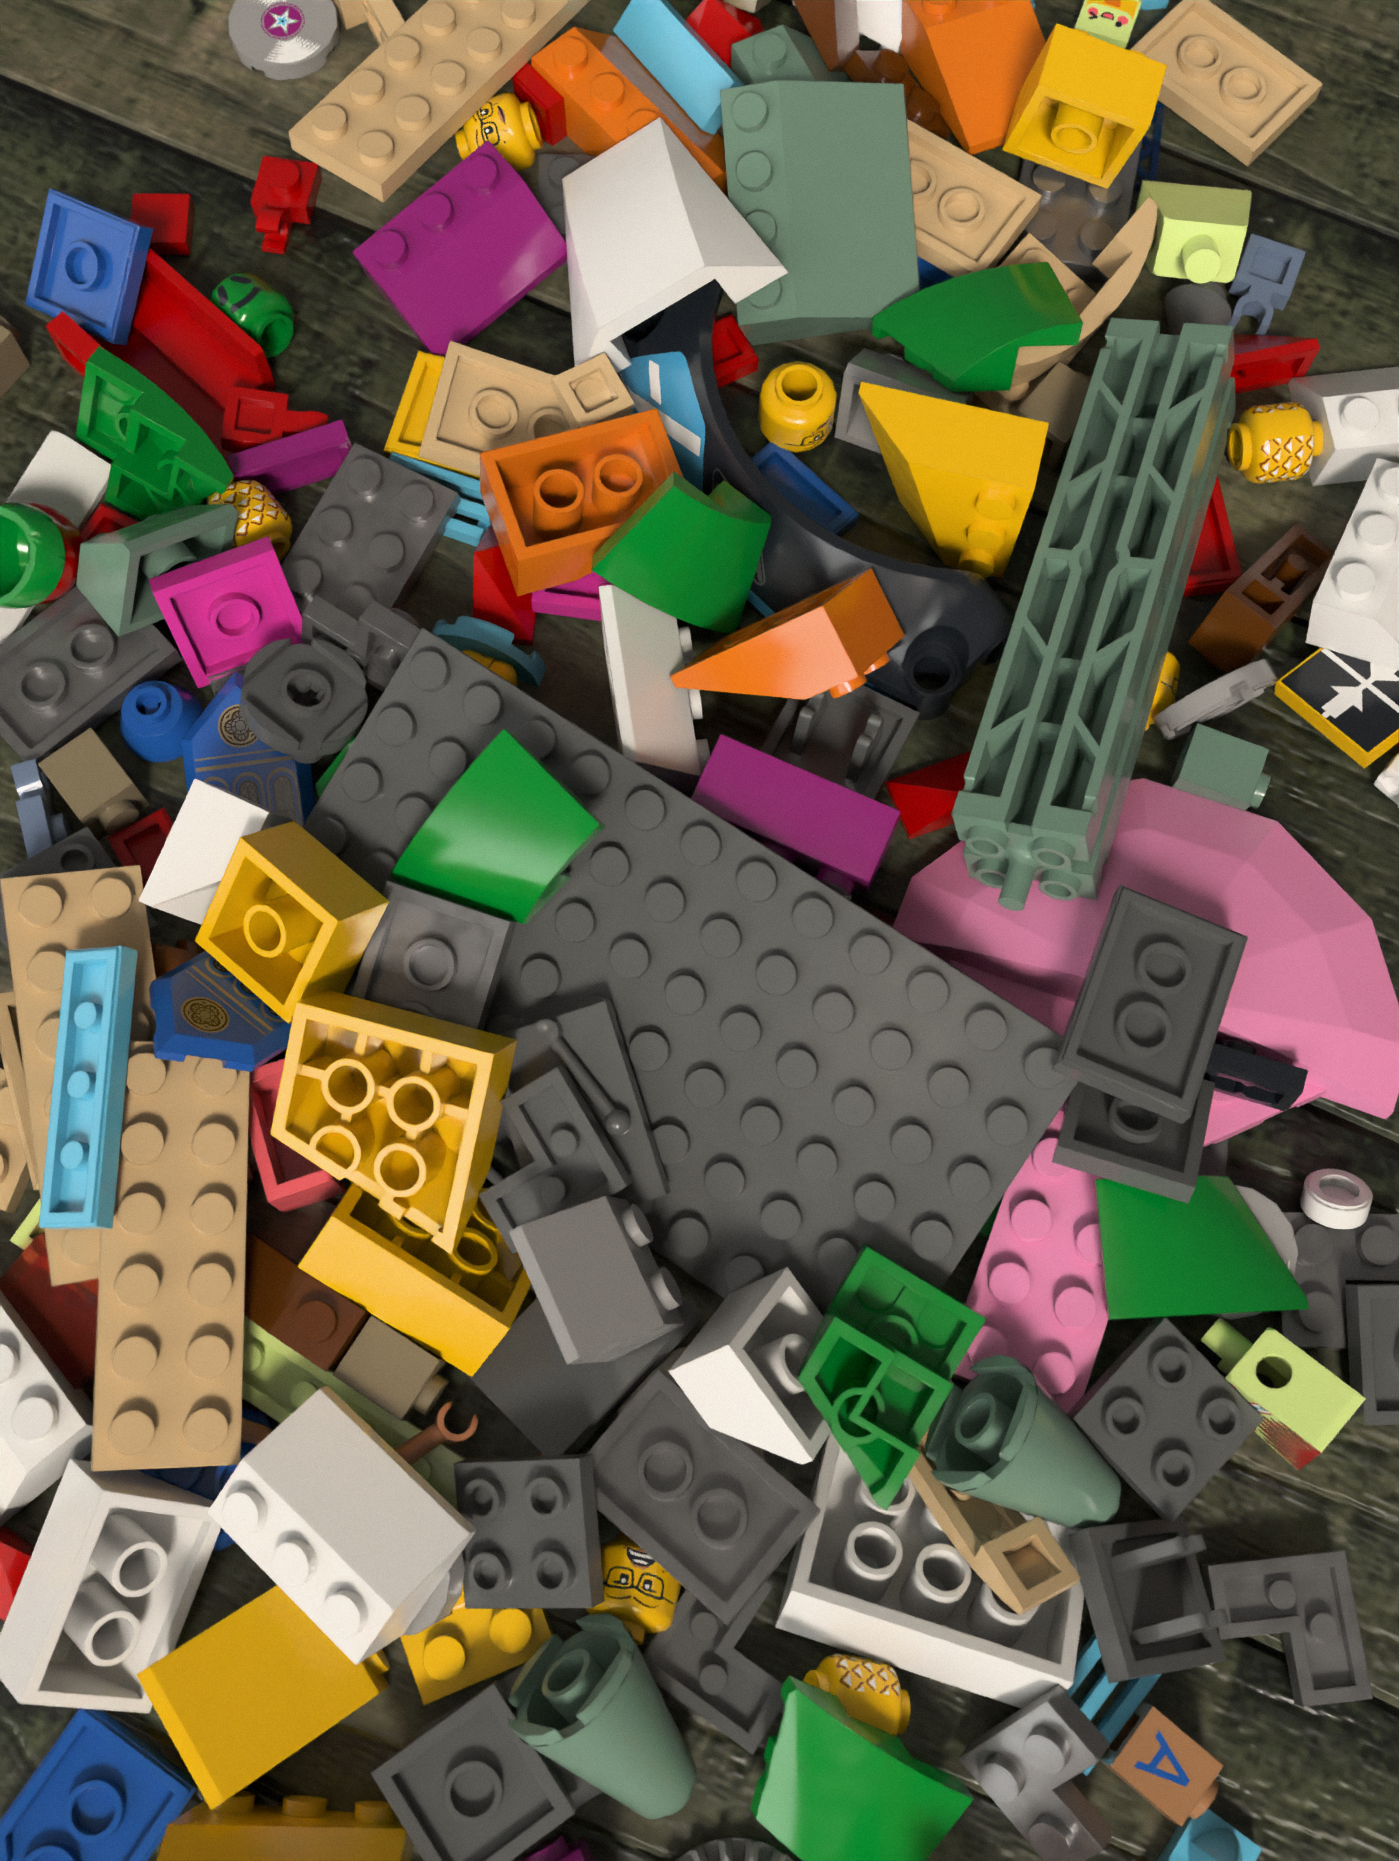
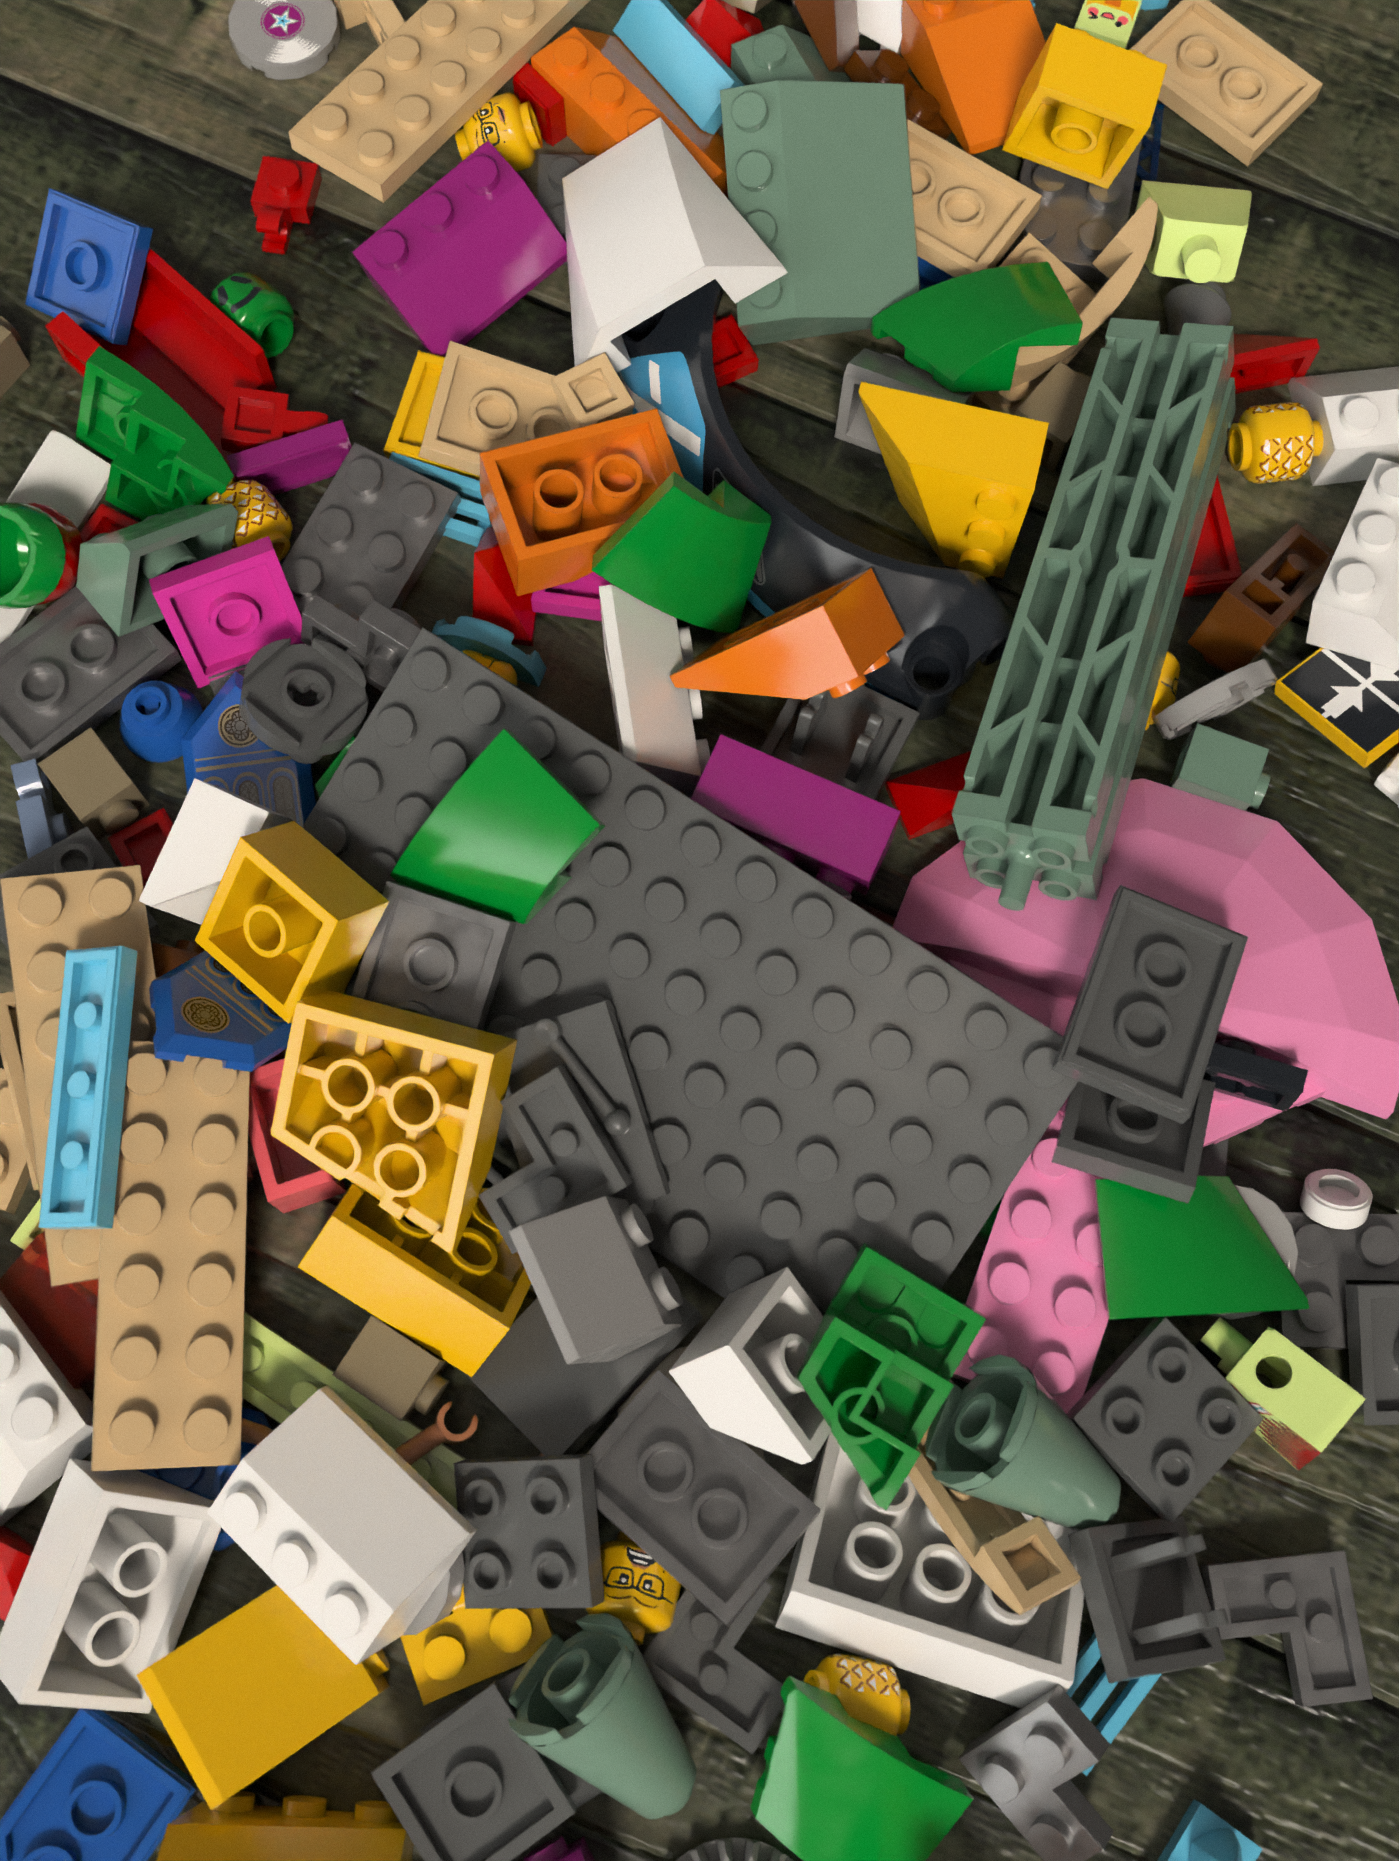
red tile [131,193,195,255] -> none
reddish brown slope [244,1228,374,1373] -> none
blue tile [751,443,859,538] -> none
yellow head [758,361,837,452] -> none
medium nougat brick [1100,1701,1224,1827] -> none
sand blue plate [1227,233,1306,335] -> none

